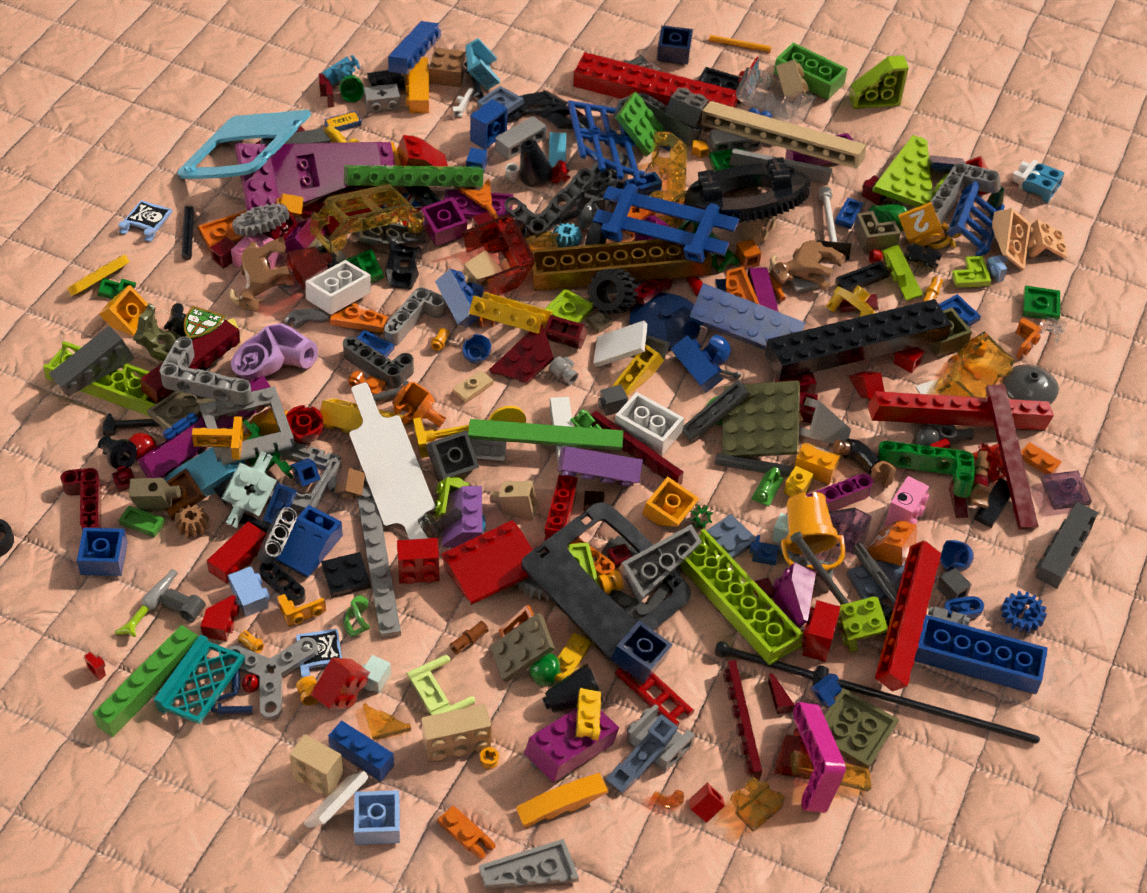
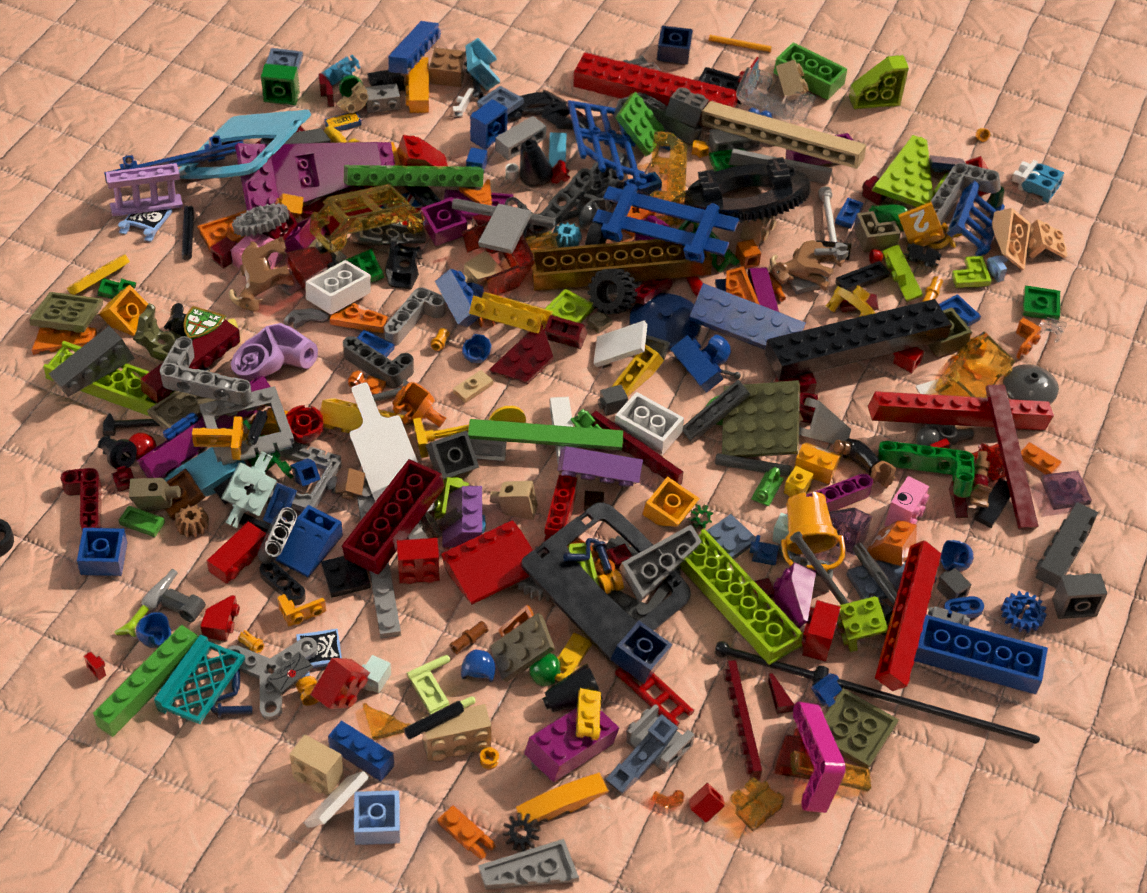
light blue brick [228,567,270,617] -> none
red hinge [242,674,259,693] -> none
bright green piece [343,595,370,637] -> none
light grey piece [549,356,579,385] -> none
red slope [849,371,885,401] -> none
none -> olive plate [29,292,103,333]
none -> orange wing [32,327,97,355]
none -> blue fence [104,135,243,183]
none -> lavender fence [106,163,183,216]
none -> blue hair [136,612,171,648]
none -> black axle [246,410,268,445]
none -> green brick [261,64,300,105]
none -> sand blue plate [266,48,303,71]
none -> dark grey tile [267,652,313,695]
none -> tan cylinder [336,81,368,113]
none -> dark red brick [341,459,445,575]
none -> black axle [404,701,464,739]
none -> light grey axle [452,199,556,228]
none -> blue hair [461,649,495,682]
none -> light grey tile [478,204,532,254]
none -> black gear [502,812,541,851]
none -> dark blue piece [563,538,612,574]
none -> light grey bar [814,242,849,260]
none -> light orange hinge [975,128,990,142]
none -> dark grey brick [1052,573,1108,619]

